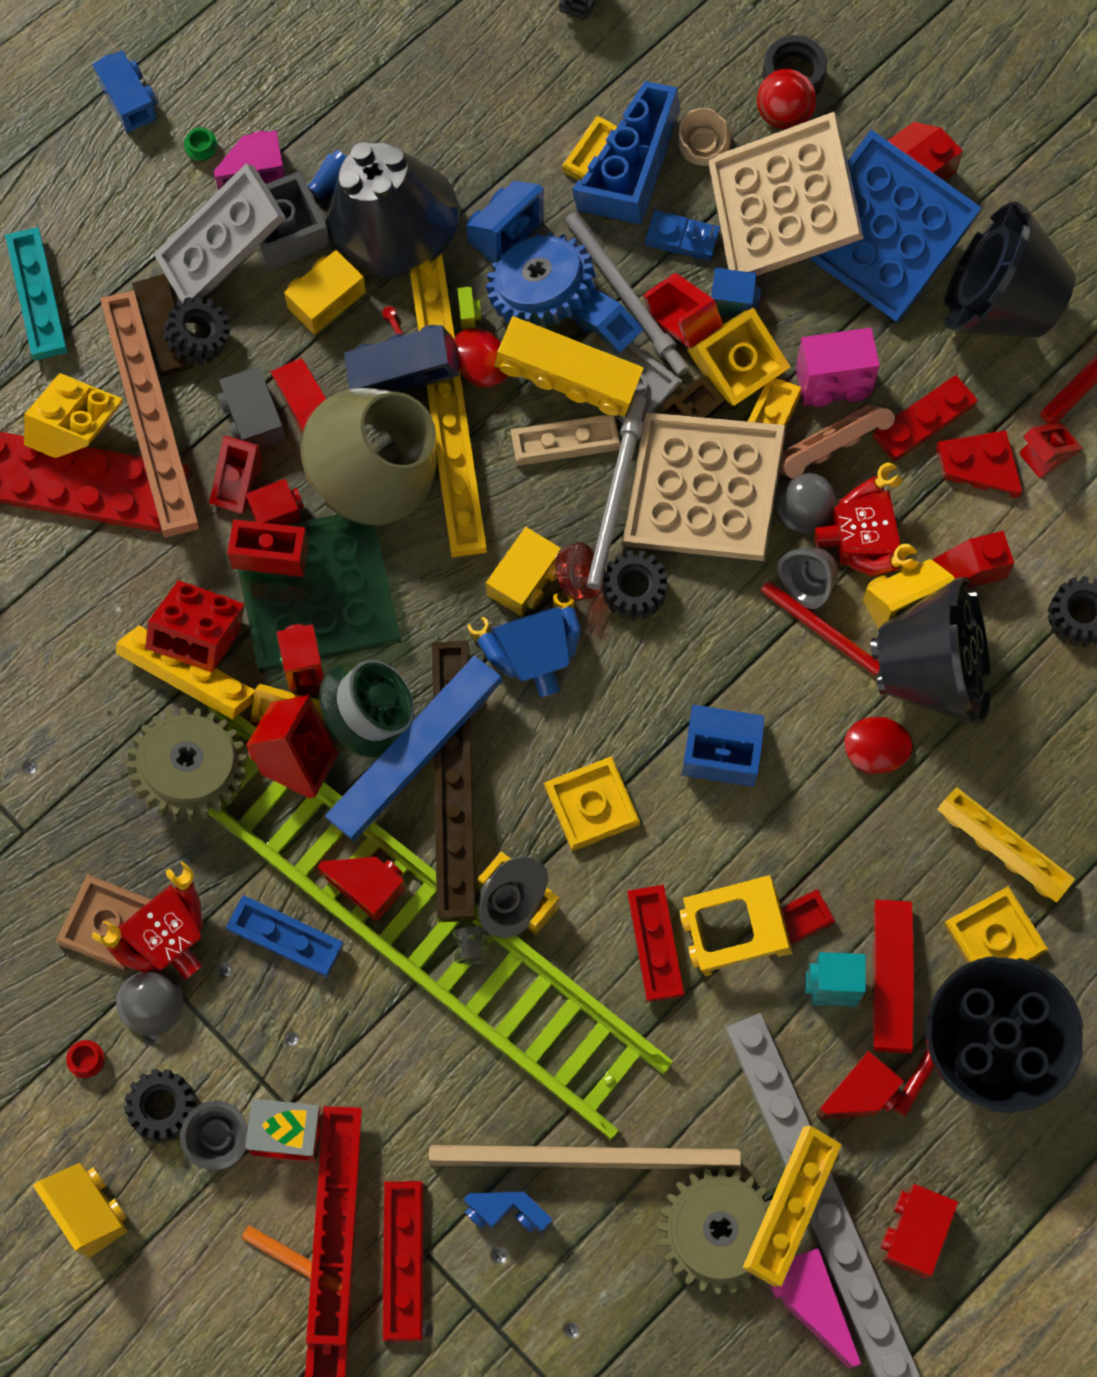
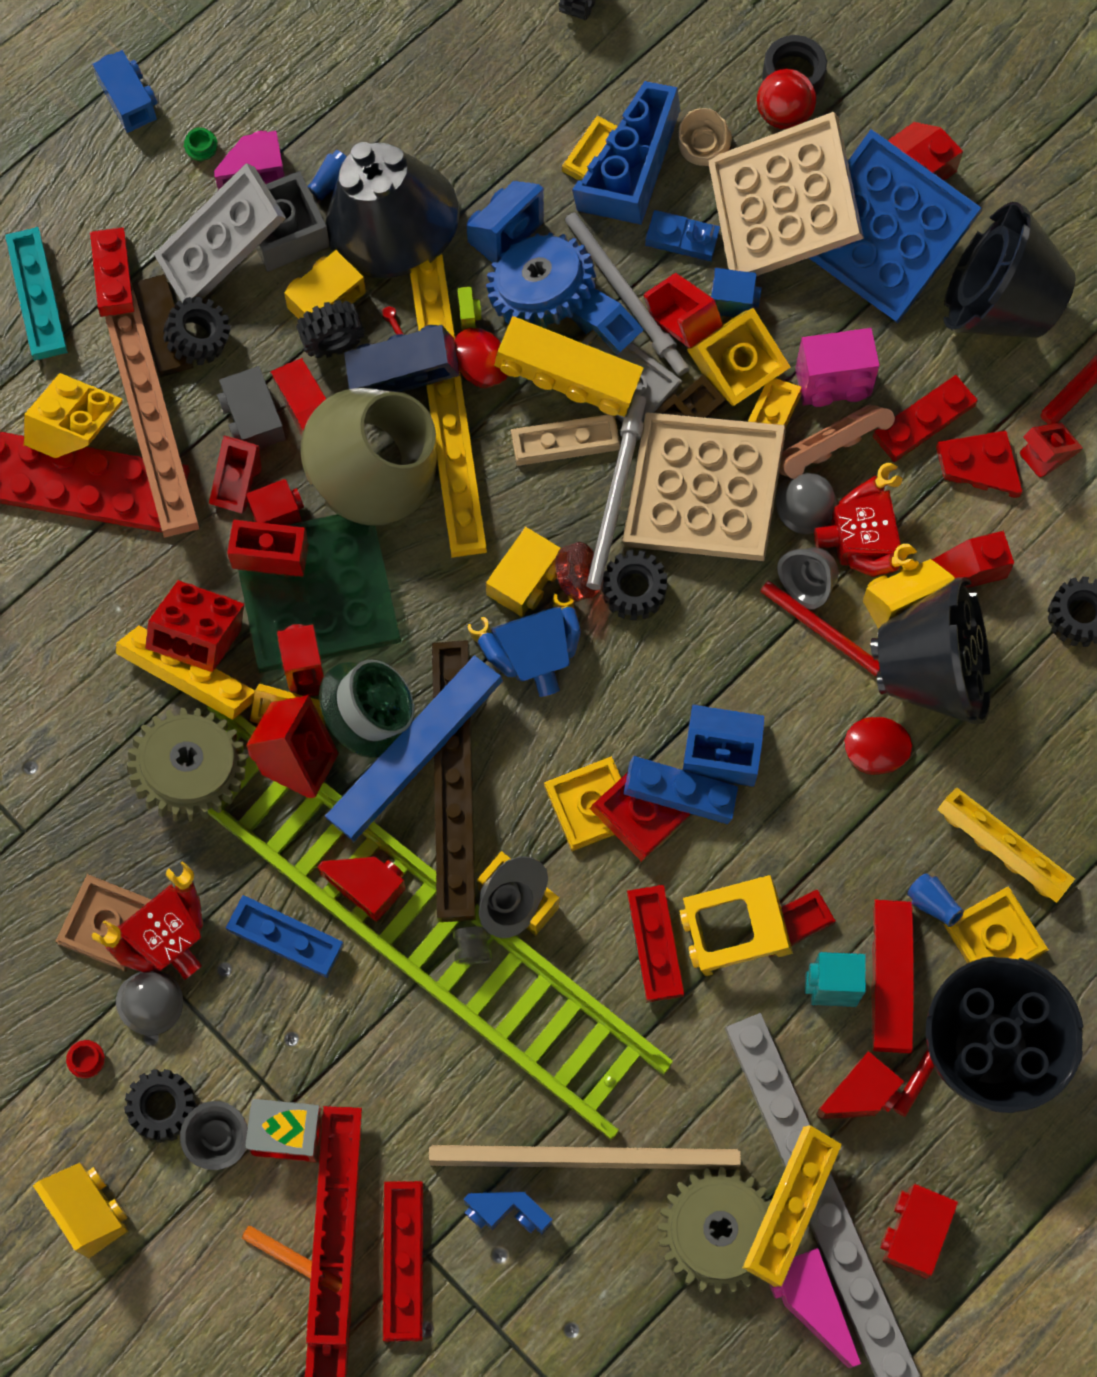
none -> red plate [90,227,135,317]
none -> black tyre [296,300,365,358]
none -> red tile [589,772,691,862]
none -> blue plate [623,756,738,825]
none -> blue cone [907,873,964,927]

